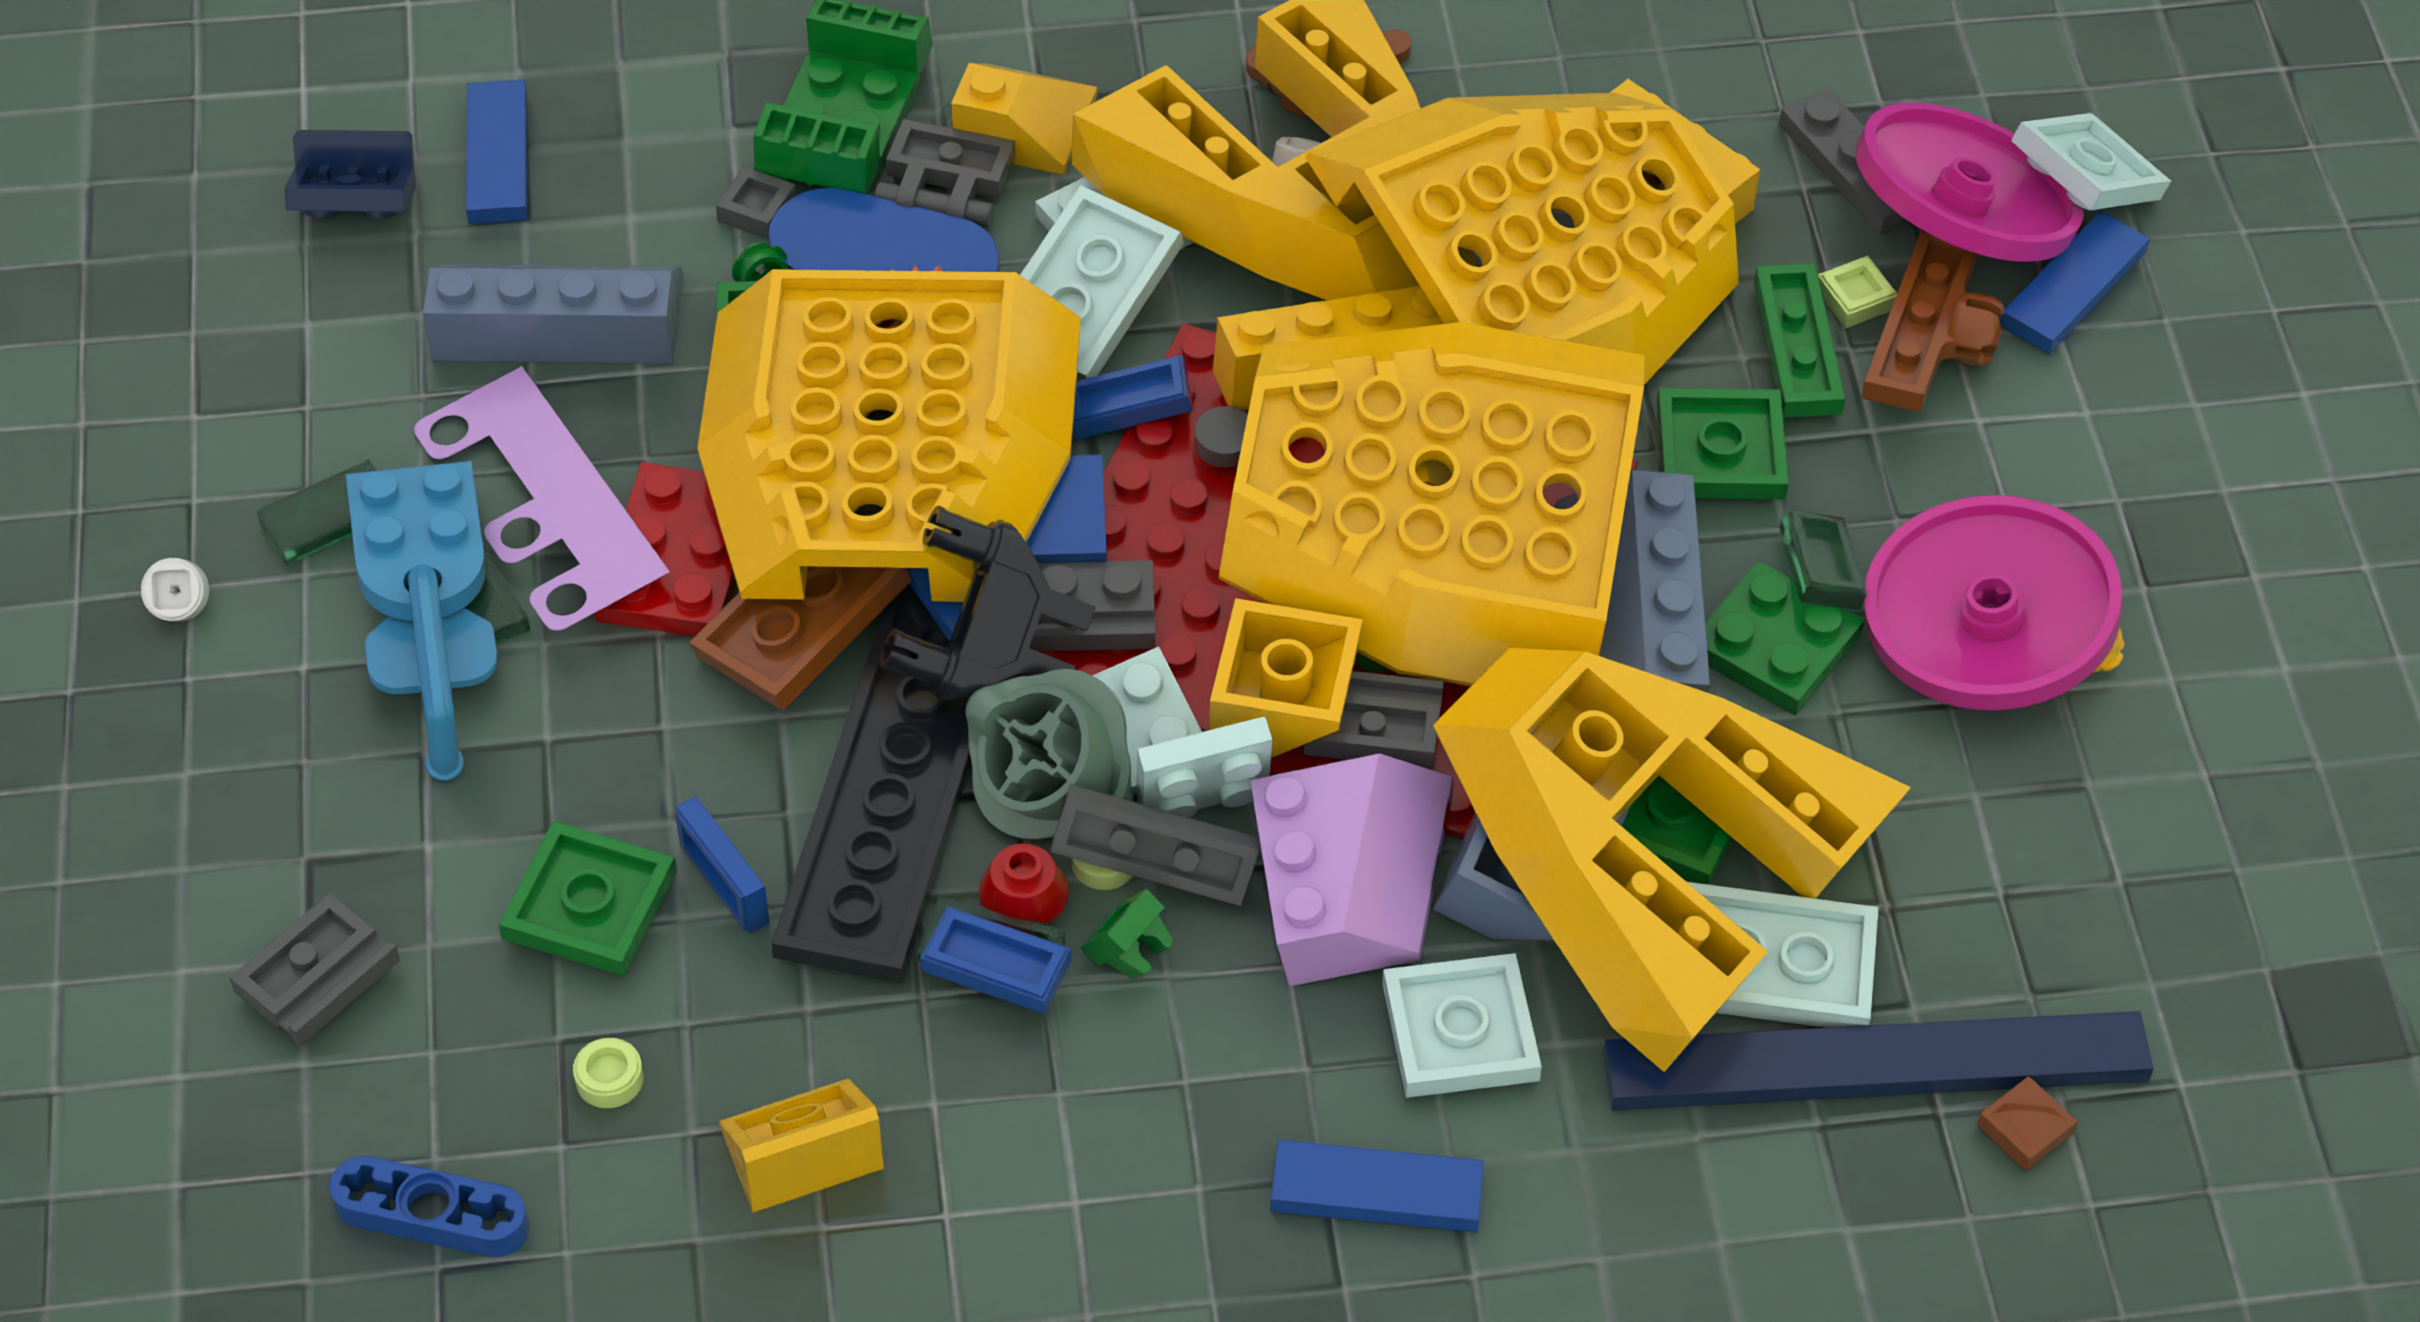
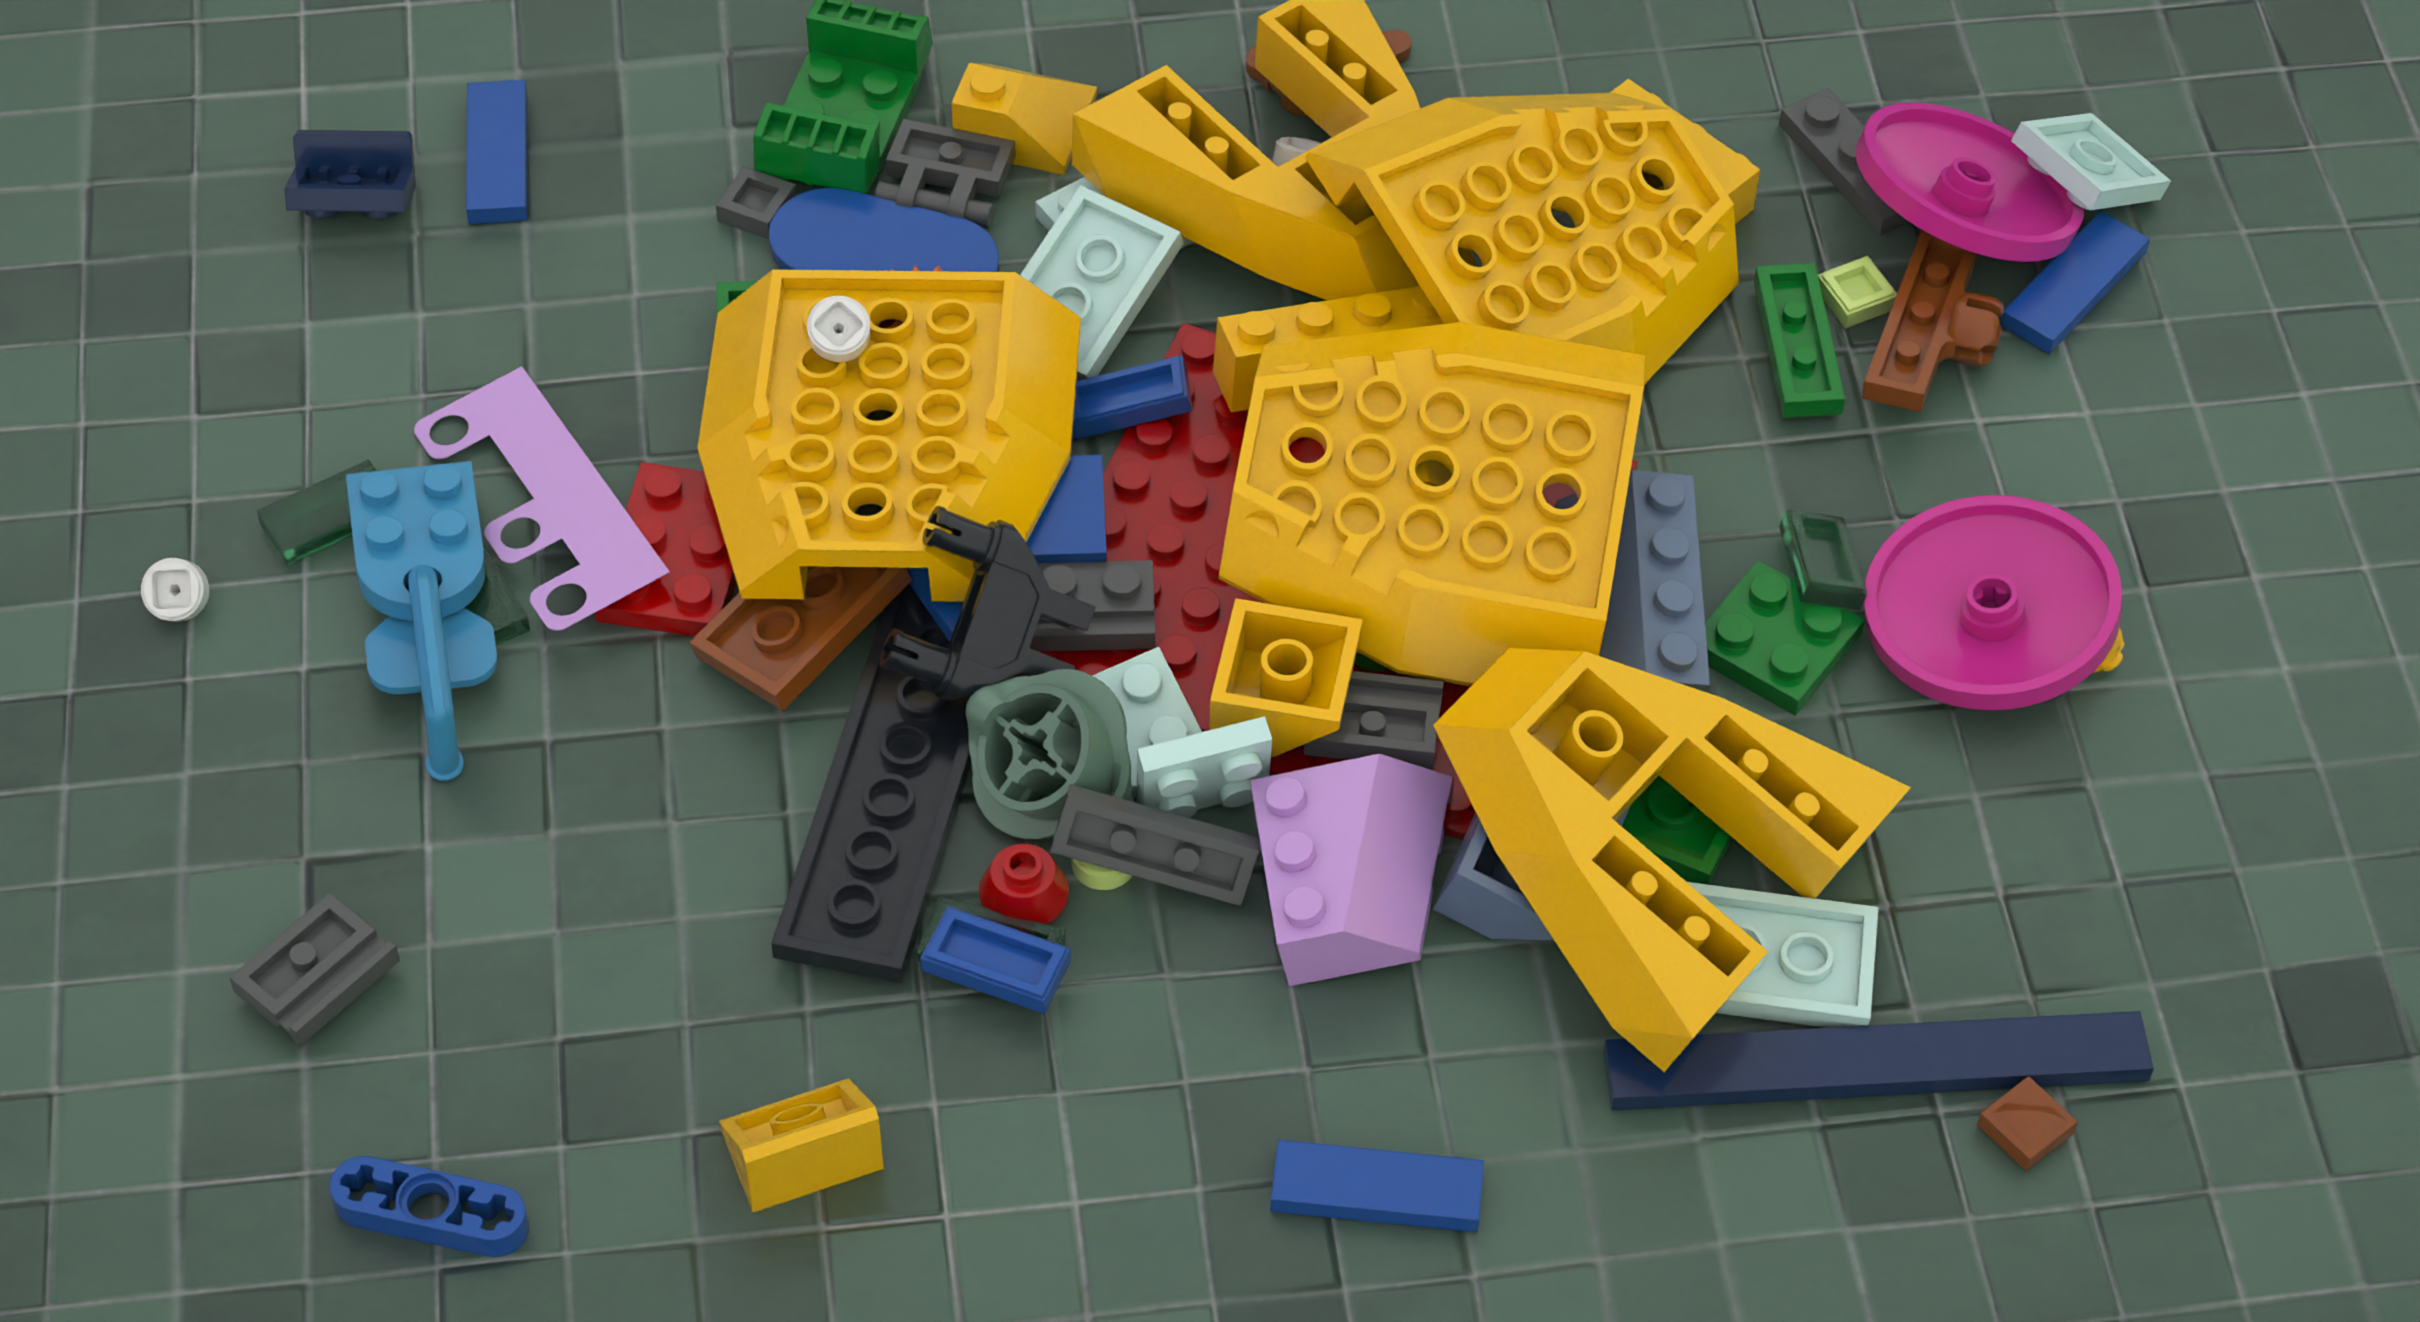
sand blue slope [423,263,683,364] -> none
green plate [498,820,677,976] -> none
yellowish green tile [573,1038,644,1109] -> none
blue tile [675,796,770,934] -> none
green plate [732,241,789,282] -> none
green tile [1080,888,1173,979] -> none
dark grey tile [1194,406,1248,467] -> none
light aqua plate [1382,953,1542,1098] -> none
green plate [1656,388,1789,500] -> none
none -> white tile [807,296,870,362]

